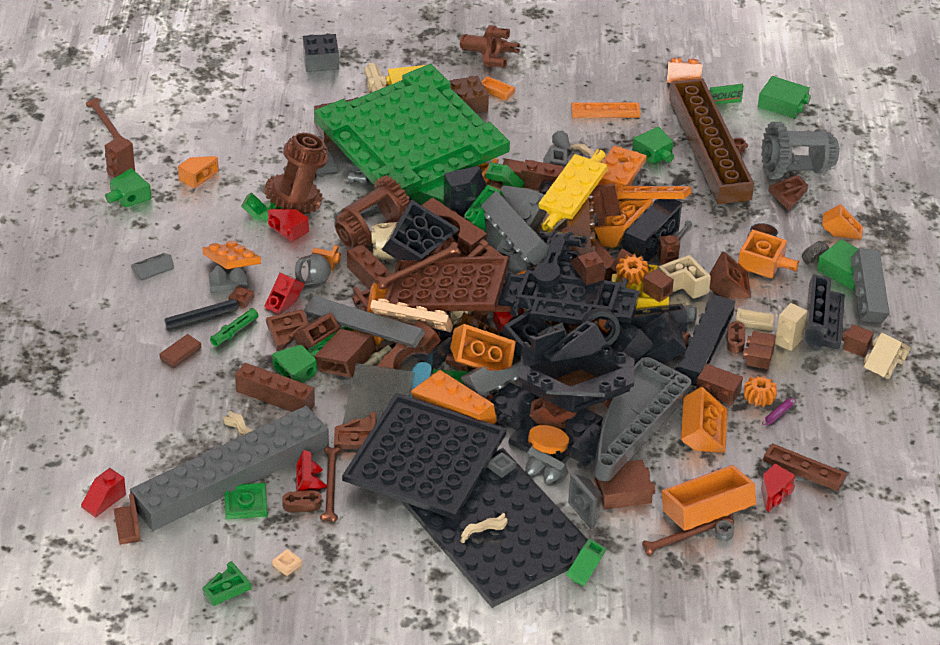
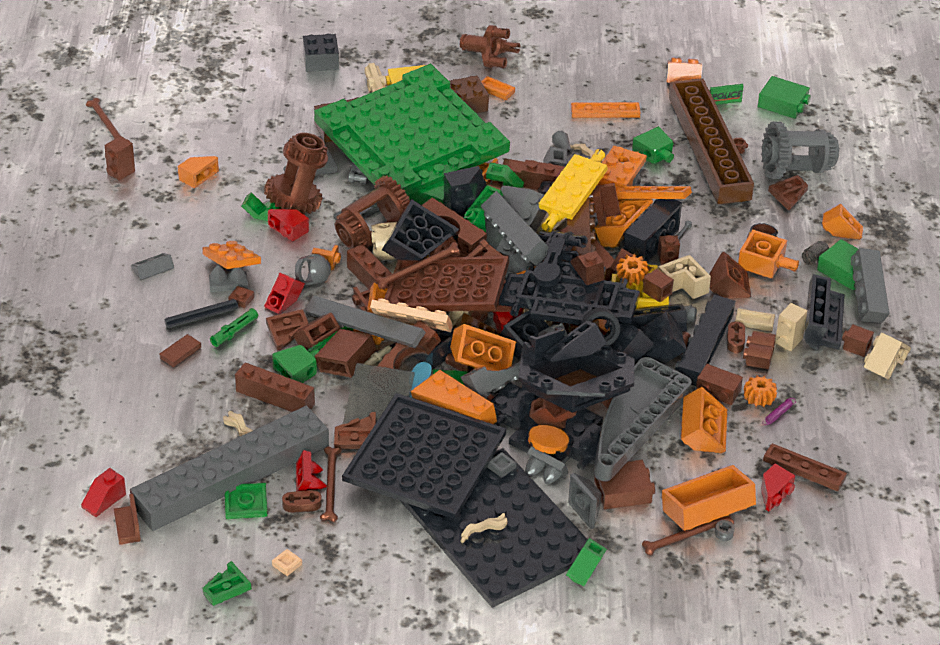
green torso [105,168,152,207] -> none

